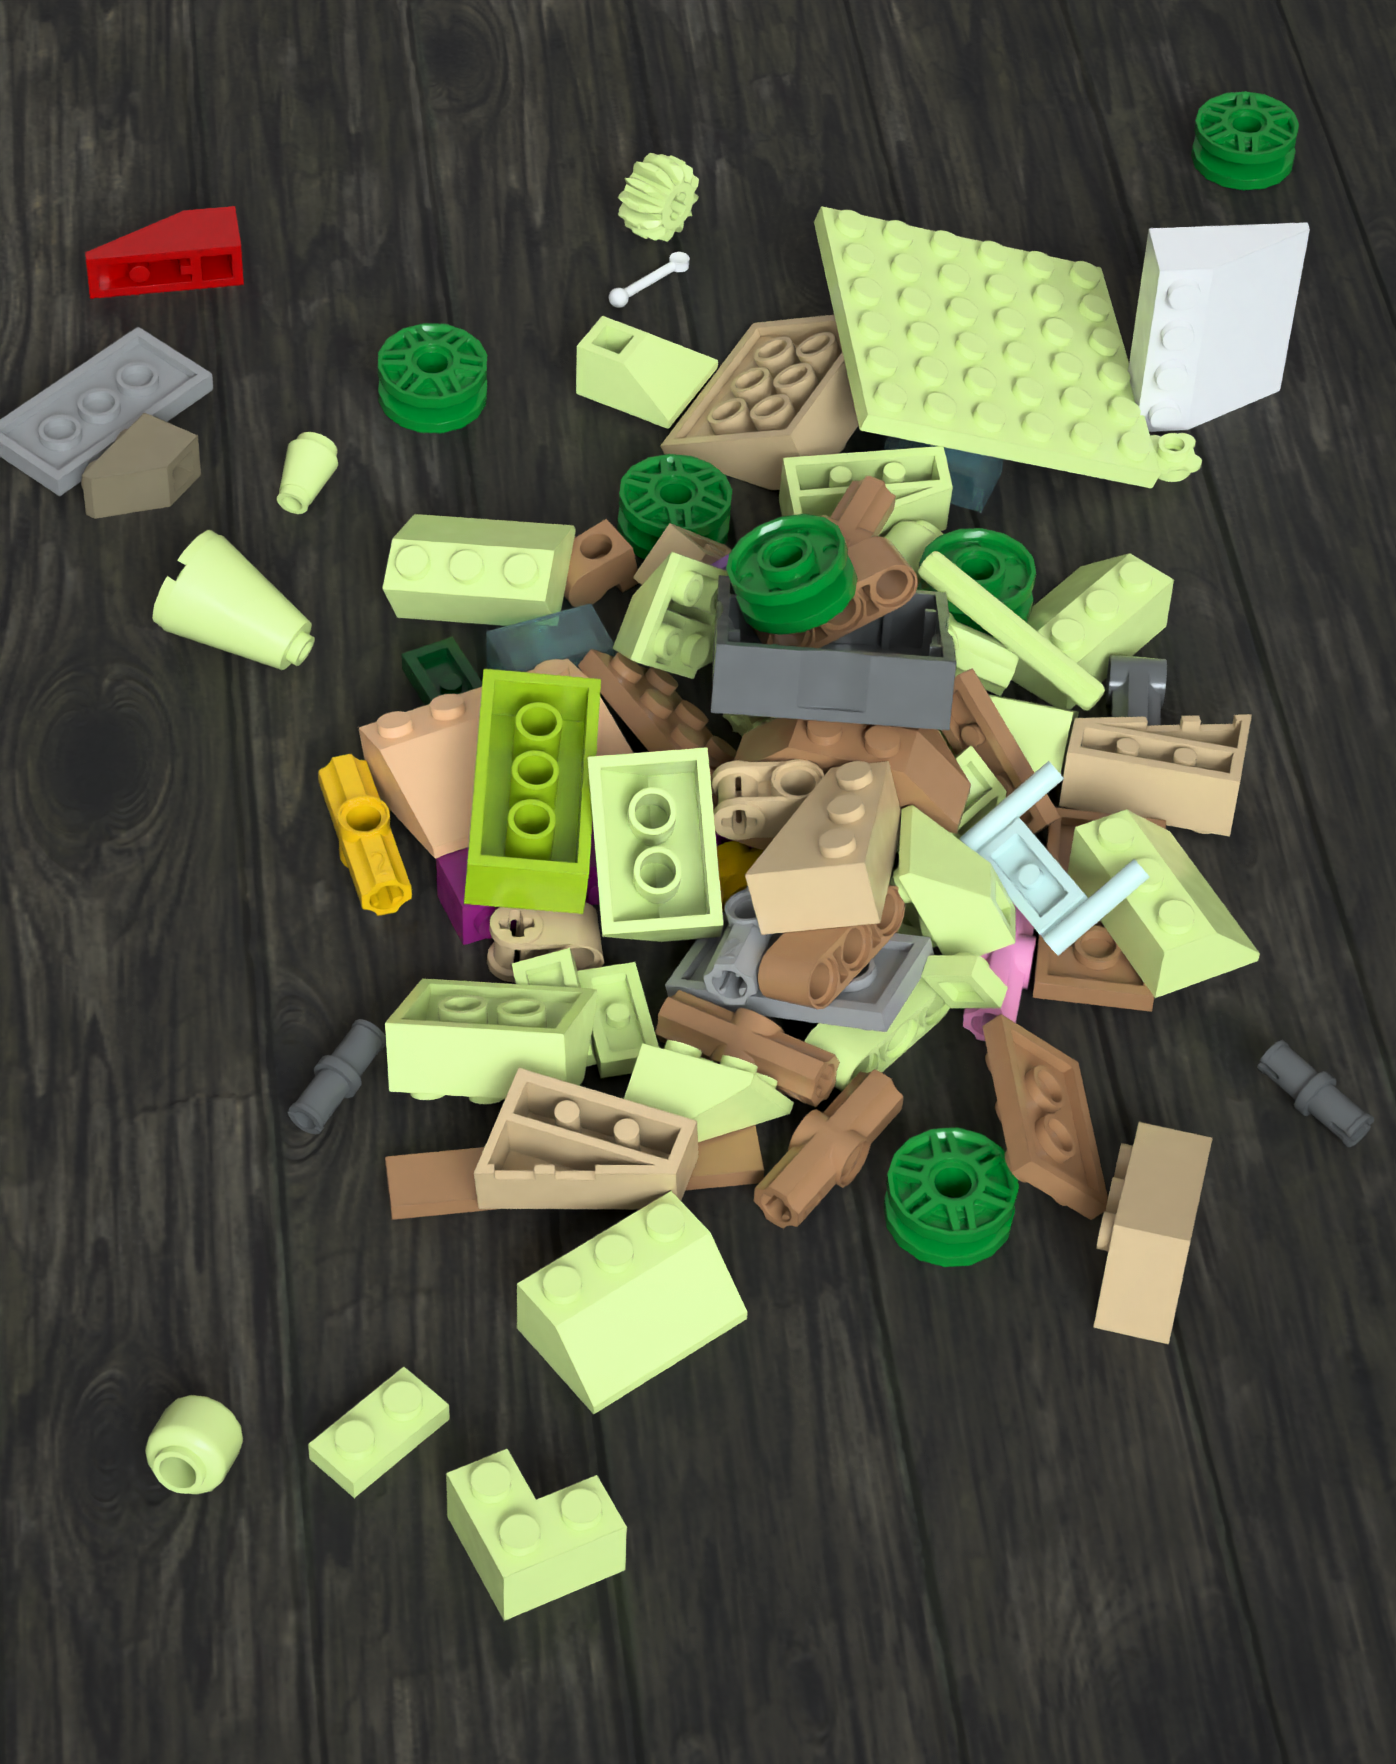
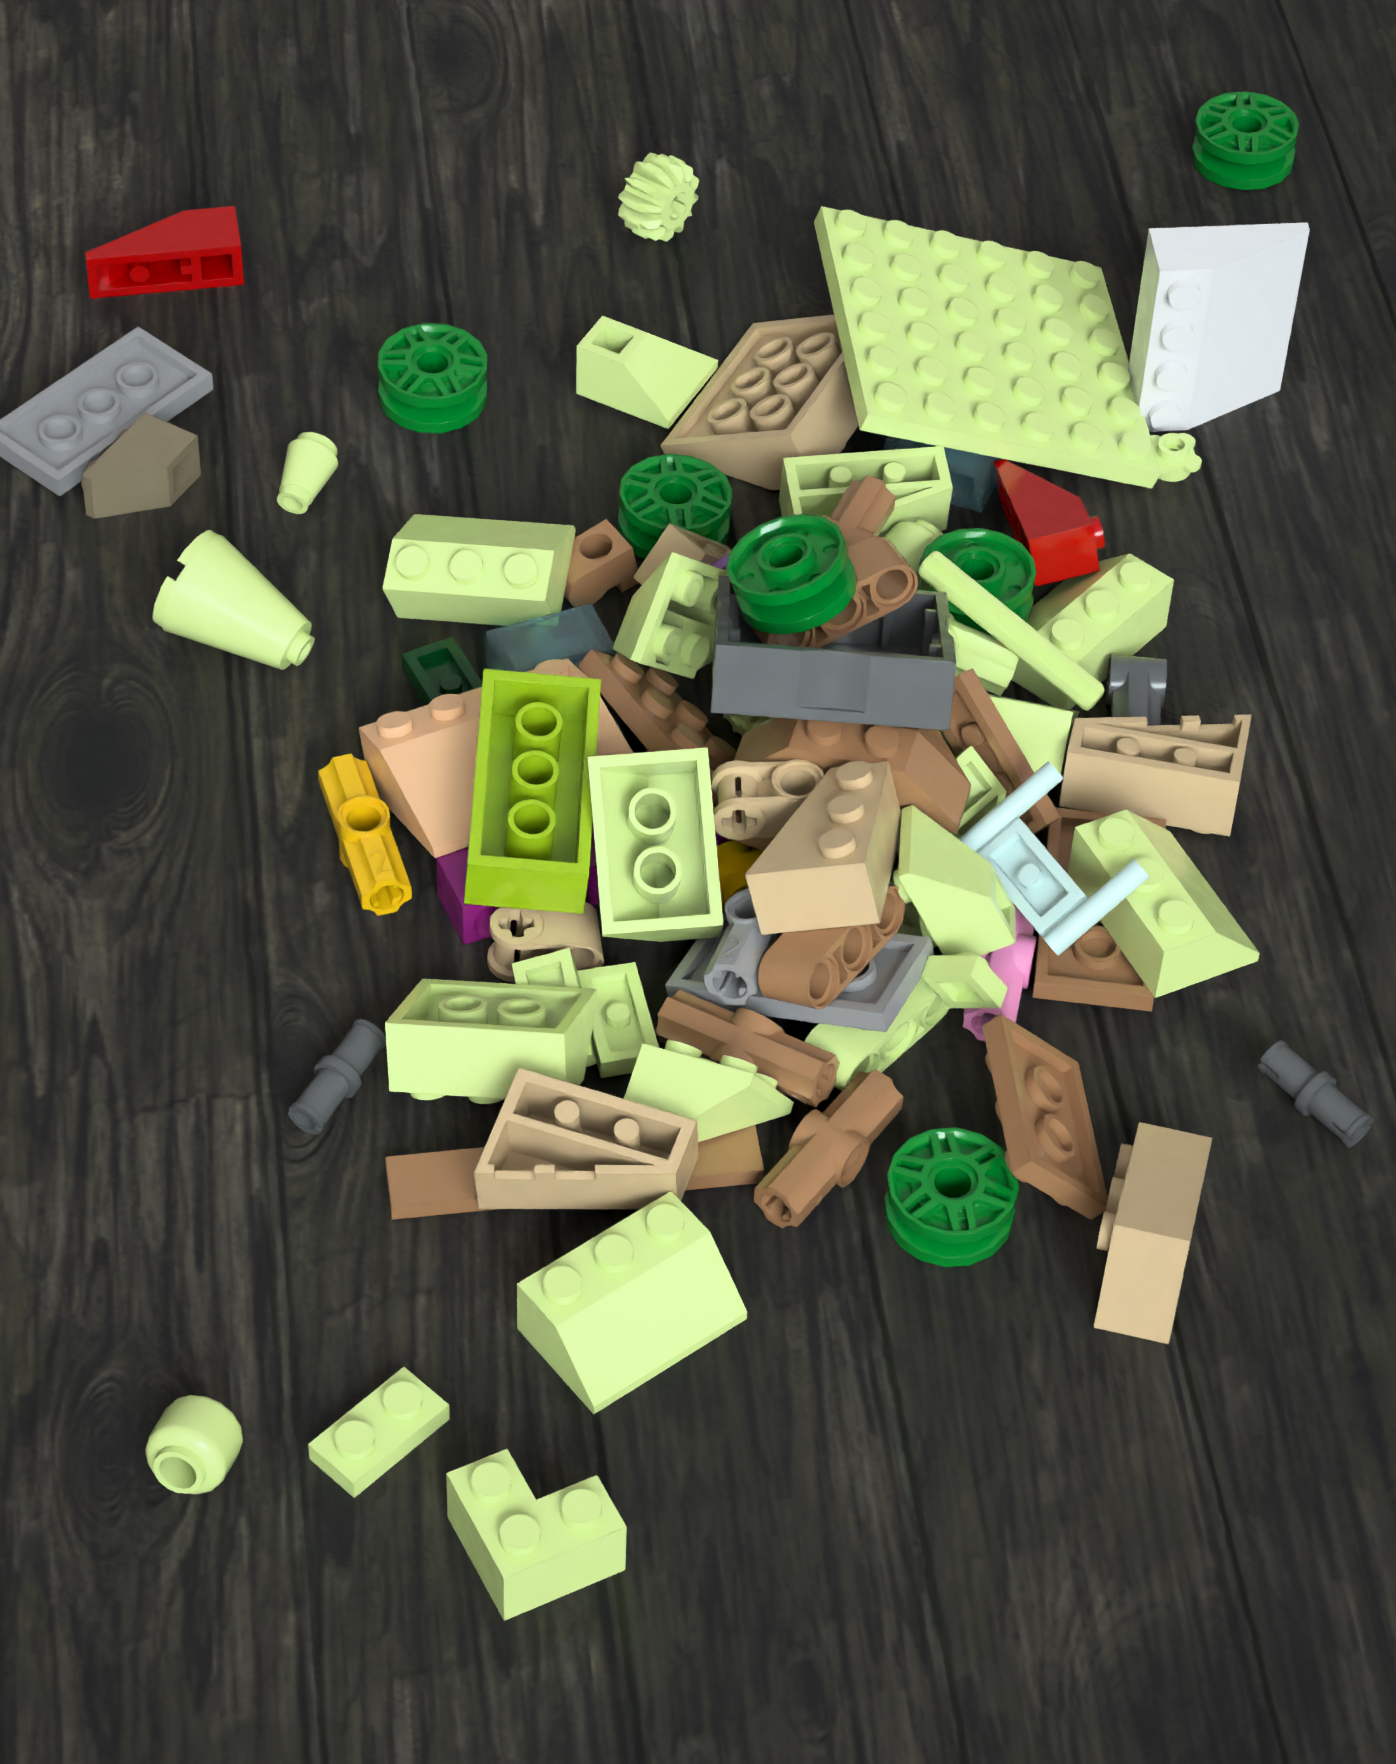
white hinge [608,252,690,308] -> none
none -> red slope [993,459,1105,586]

